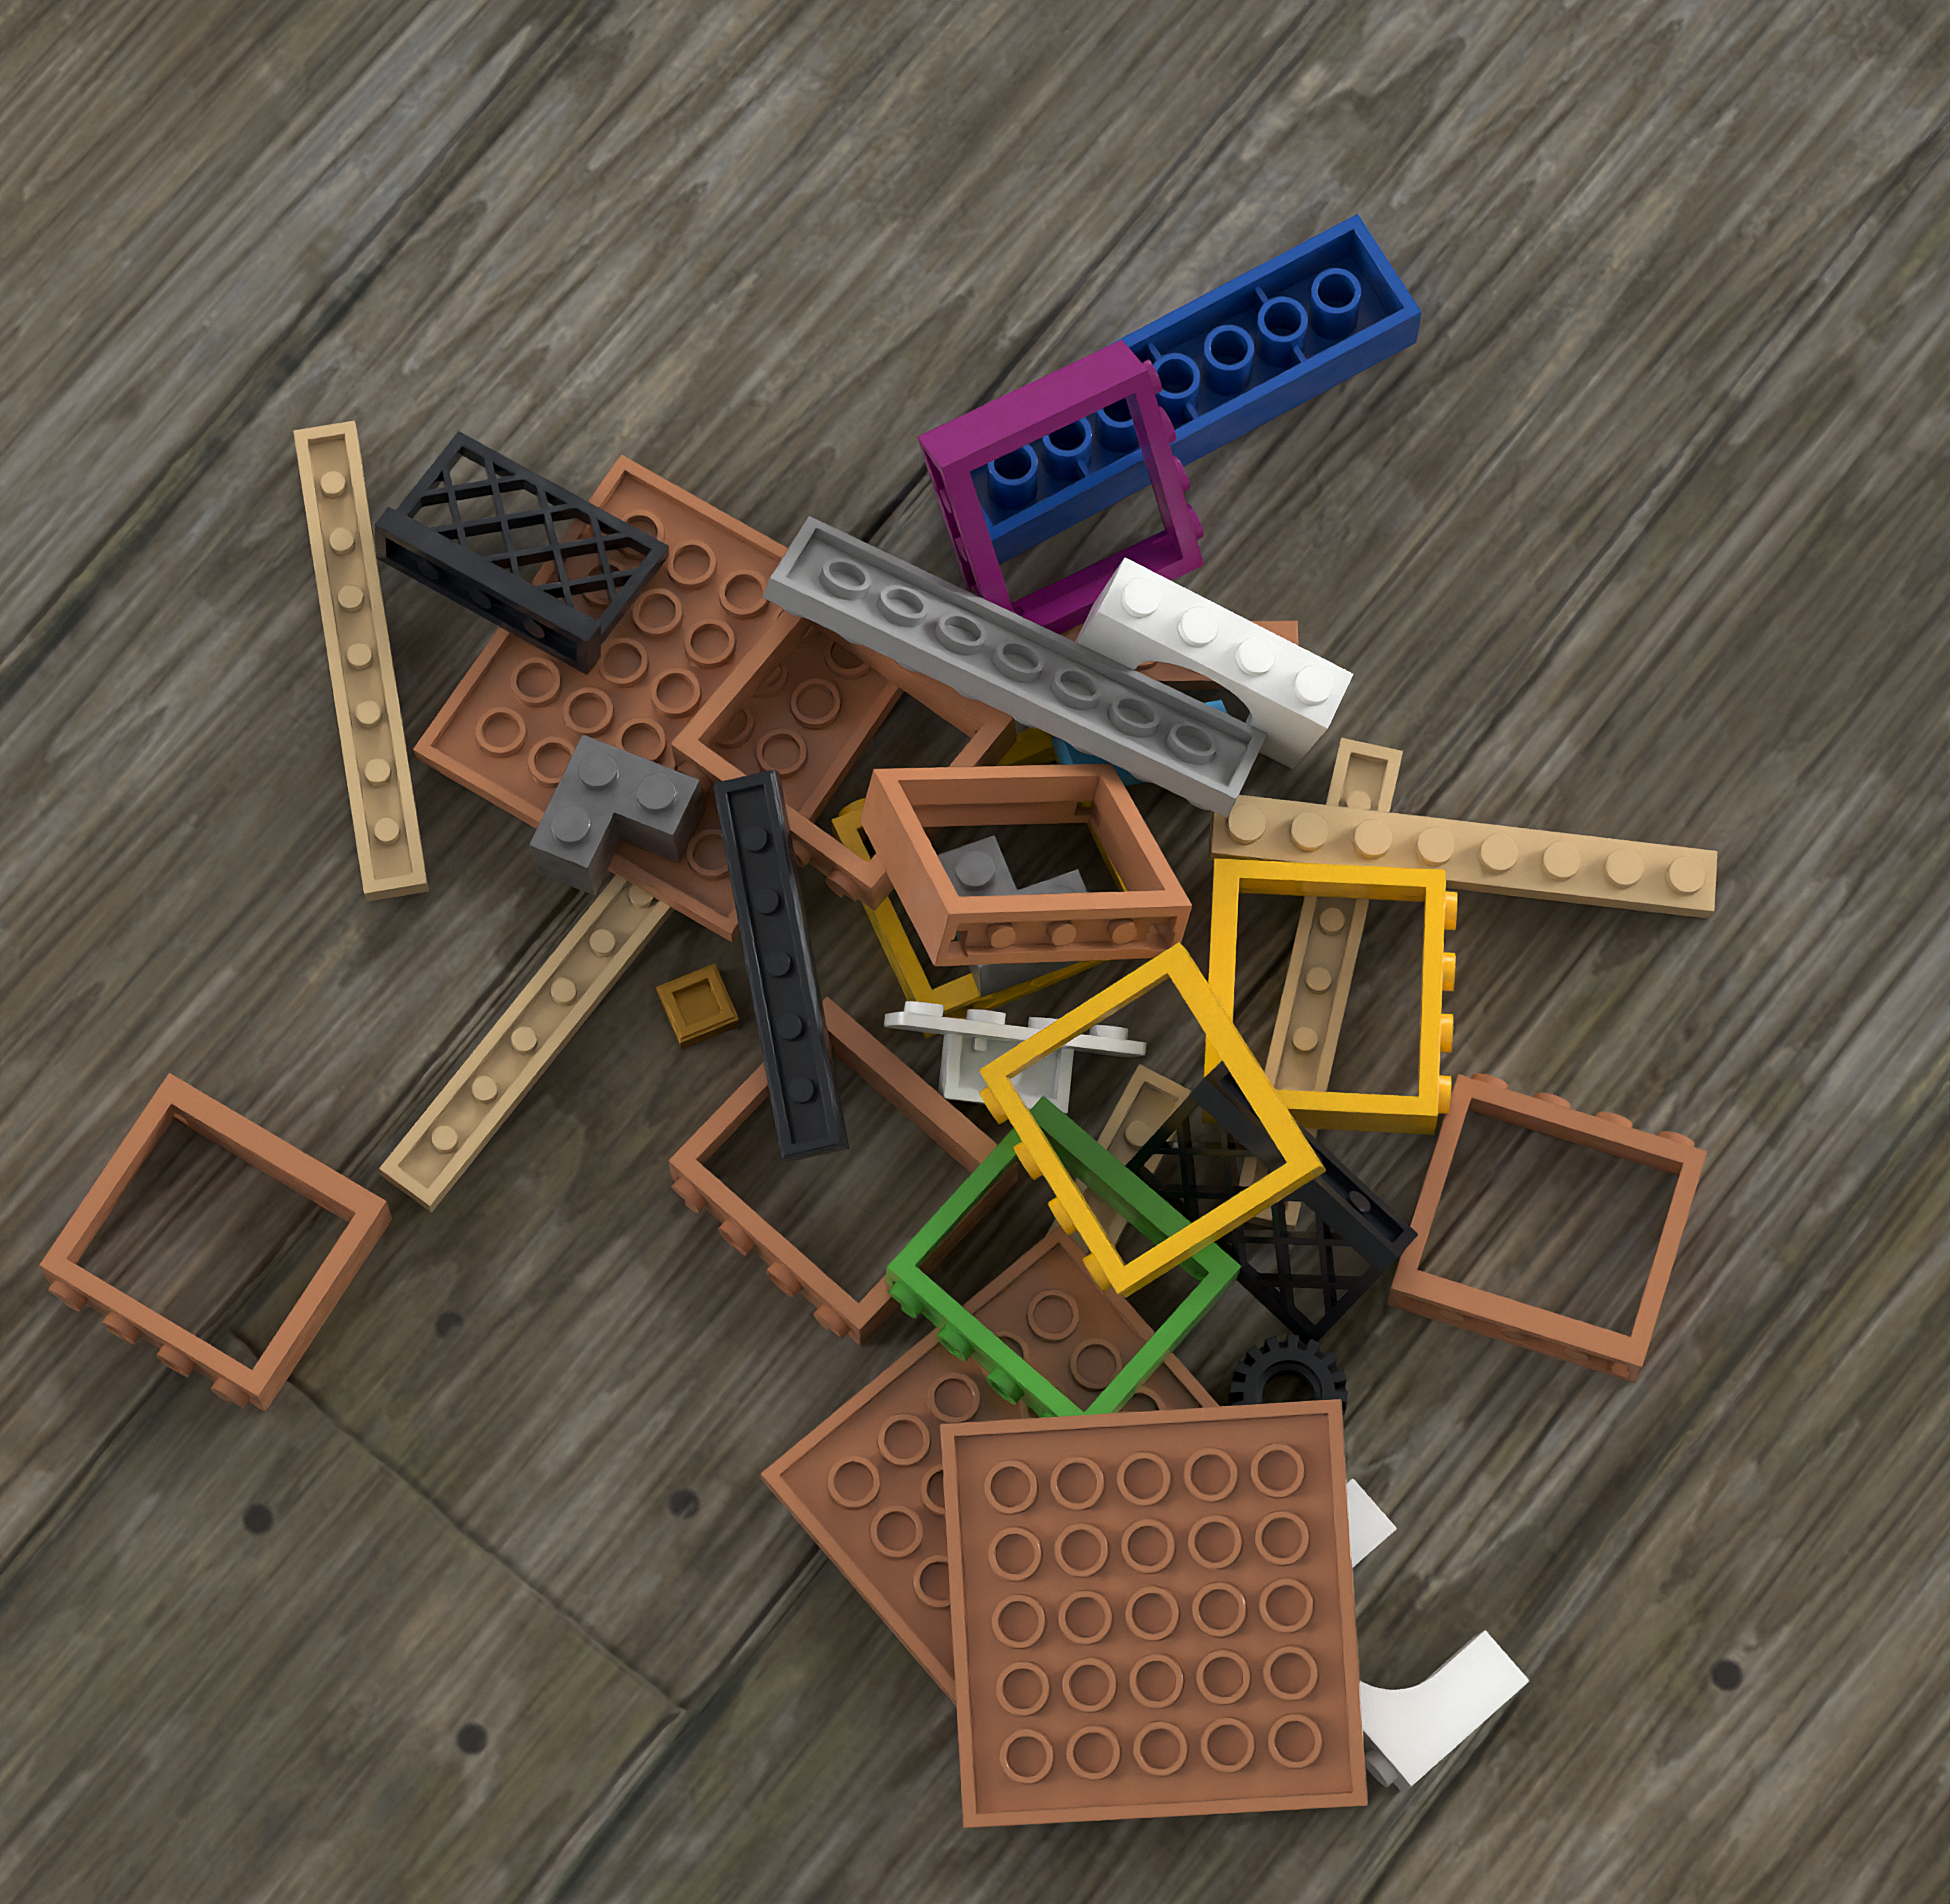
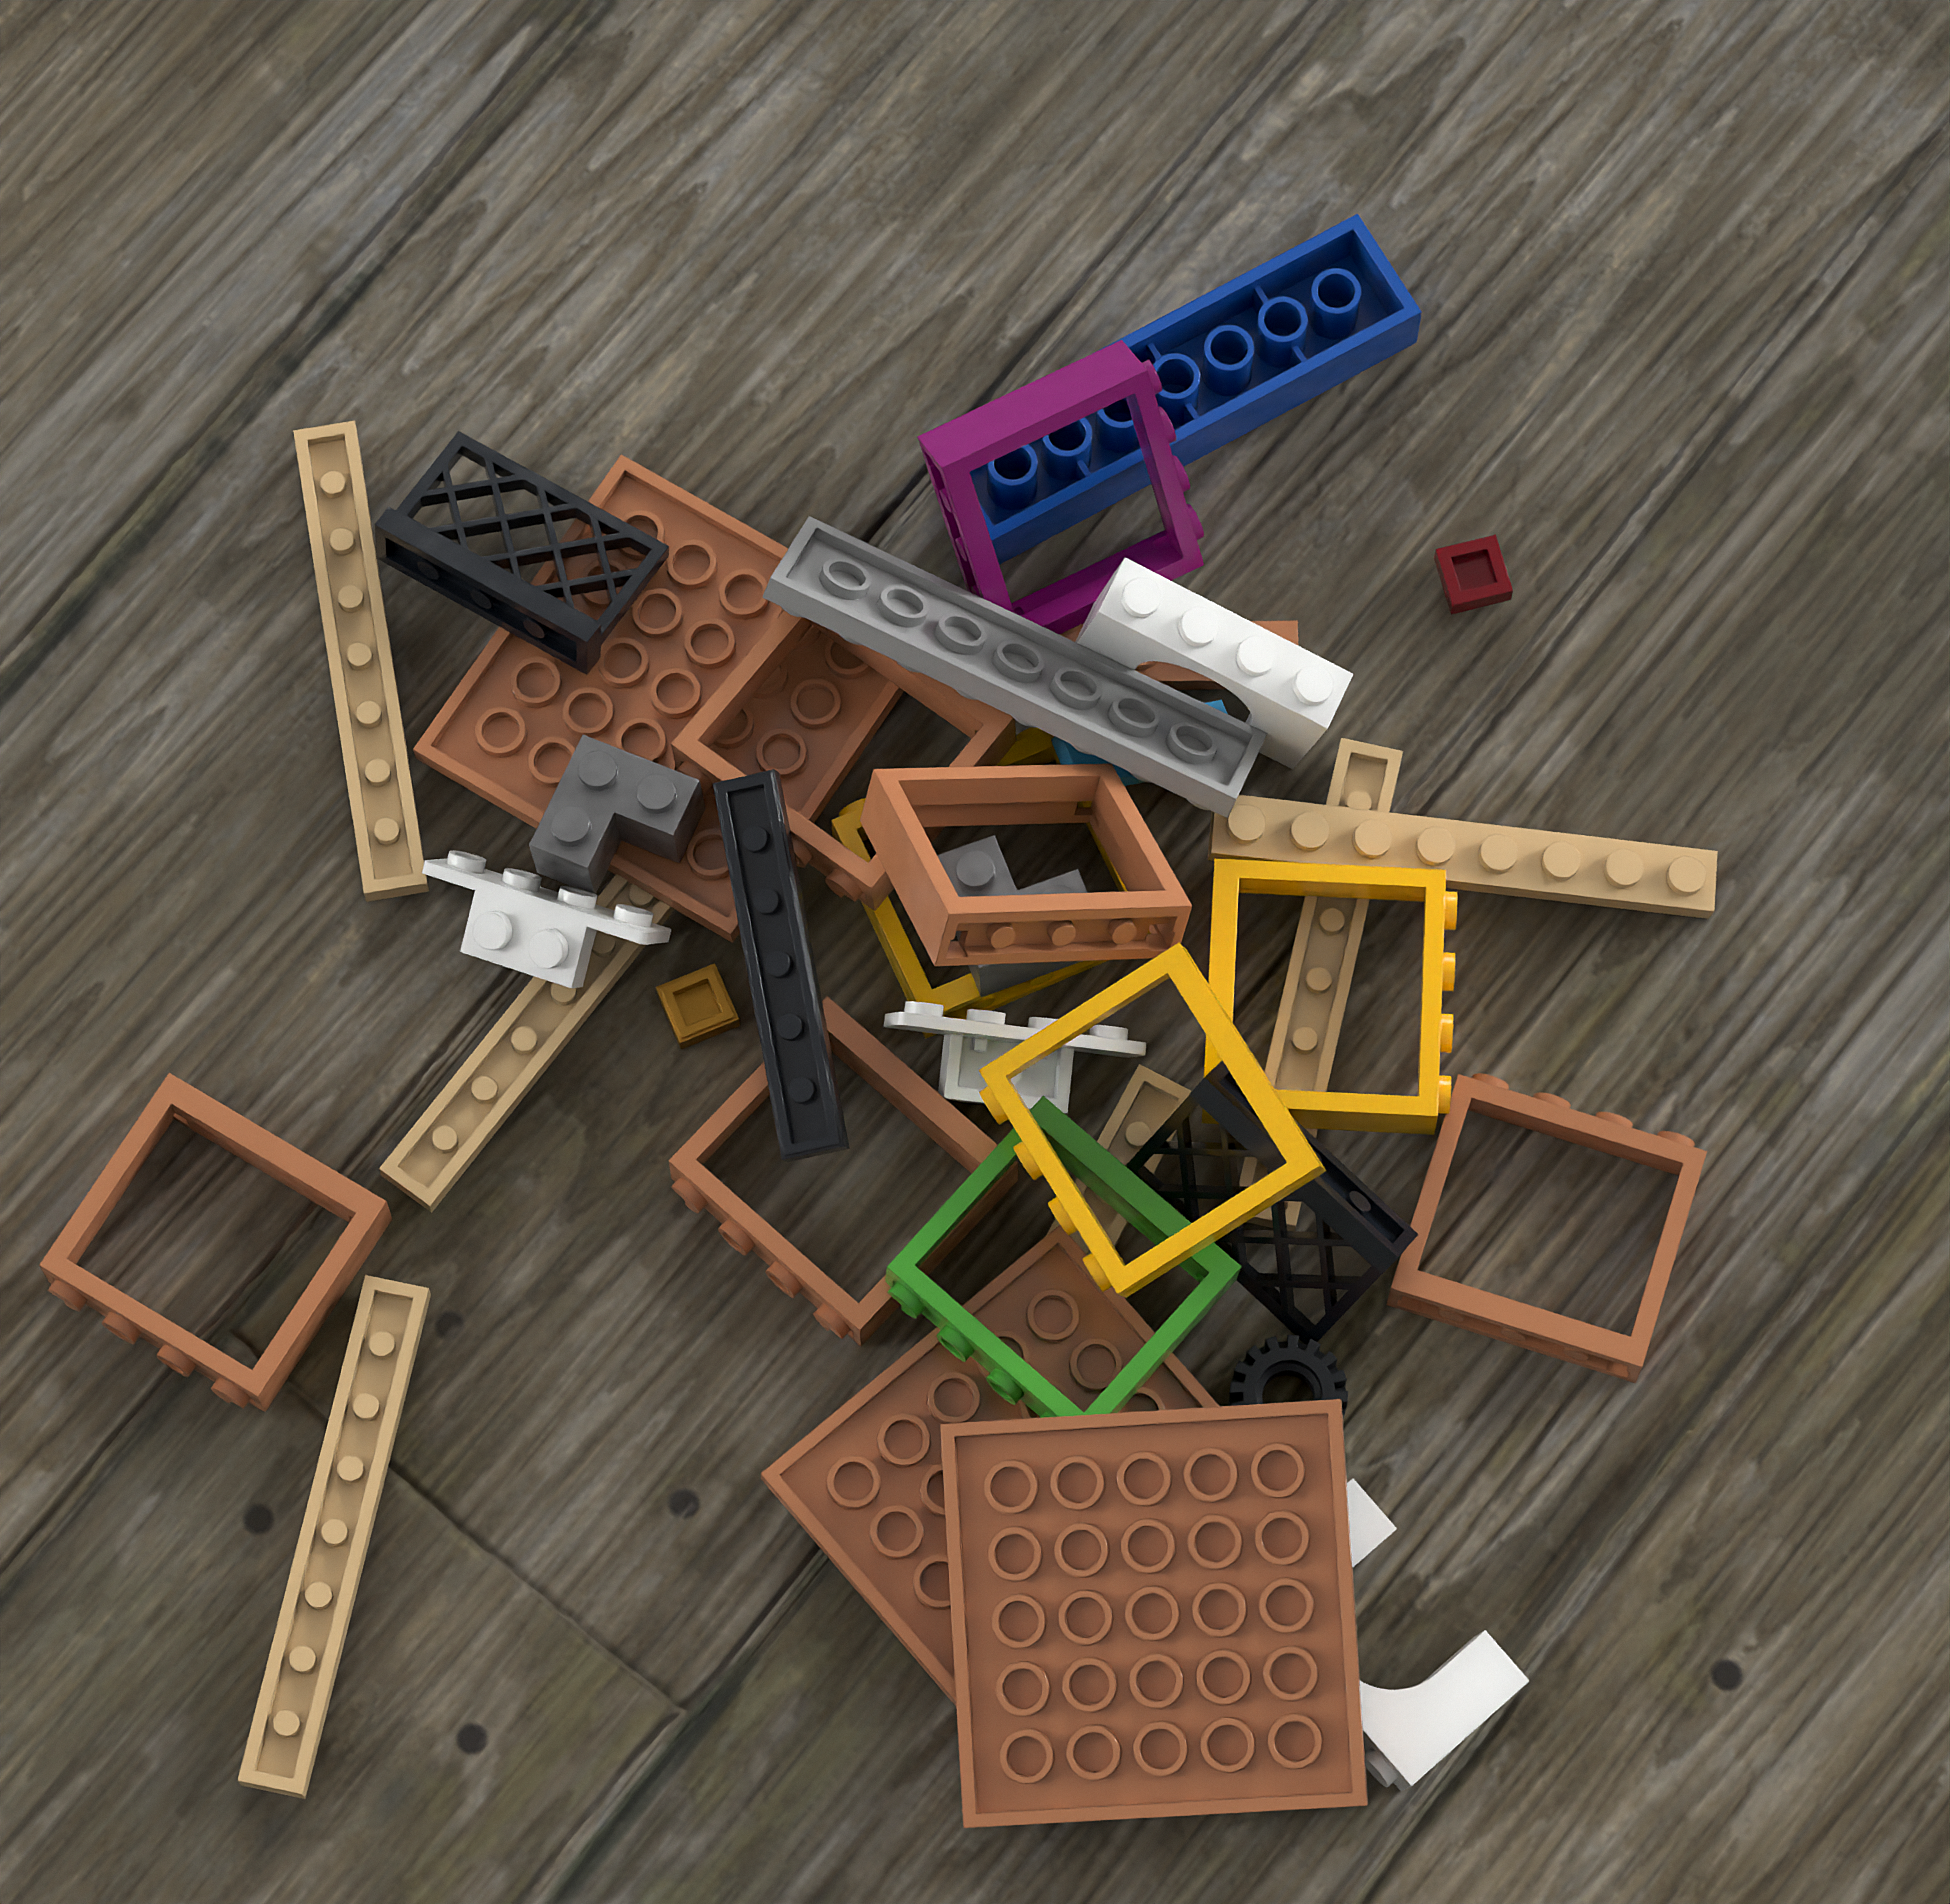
none -> tan plate [238,1275,431,1799]
none -> white bracket [422,850,671,989]
none -> dark red plate [1434,534,1513,615]

